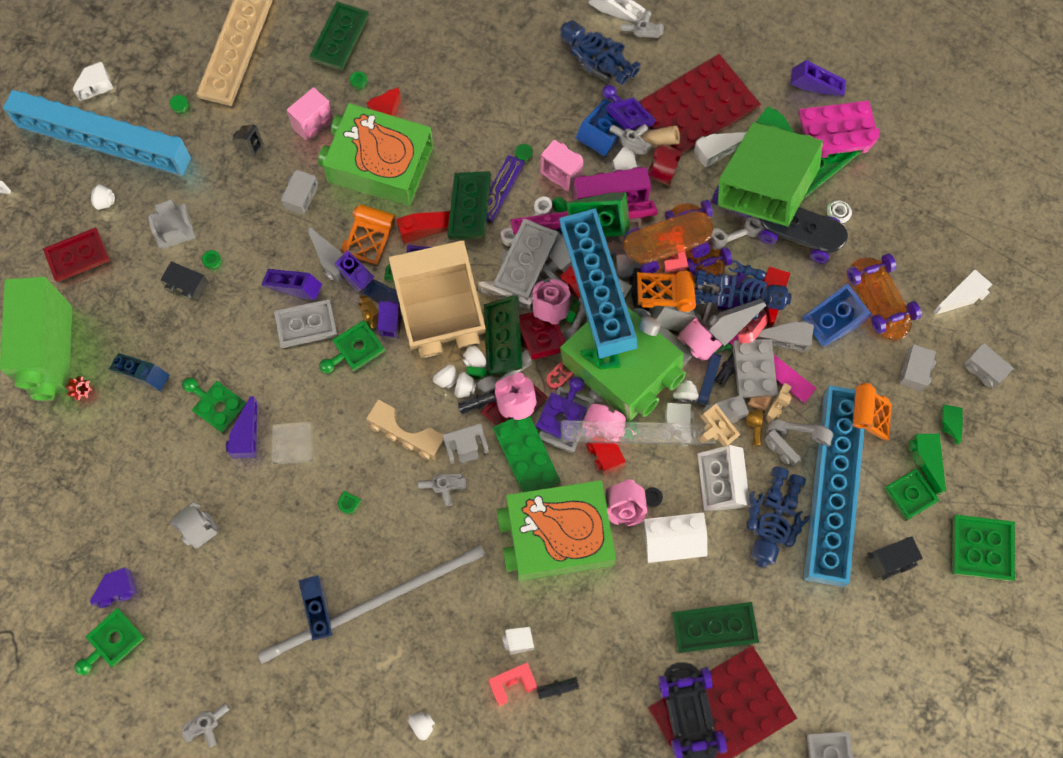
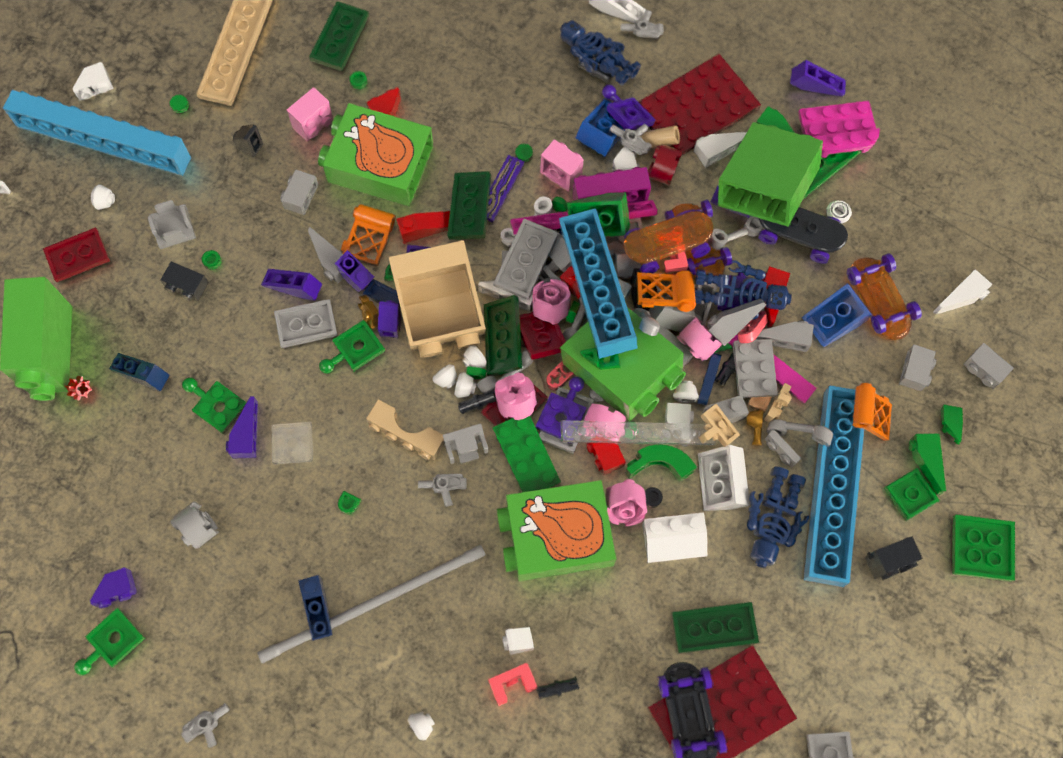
none -> green arch [625,444,697,483]

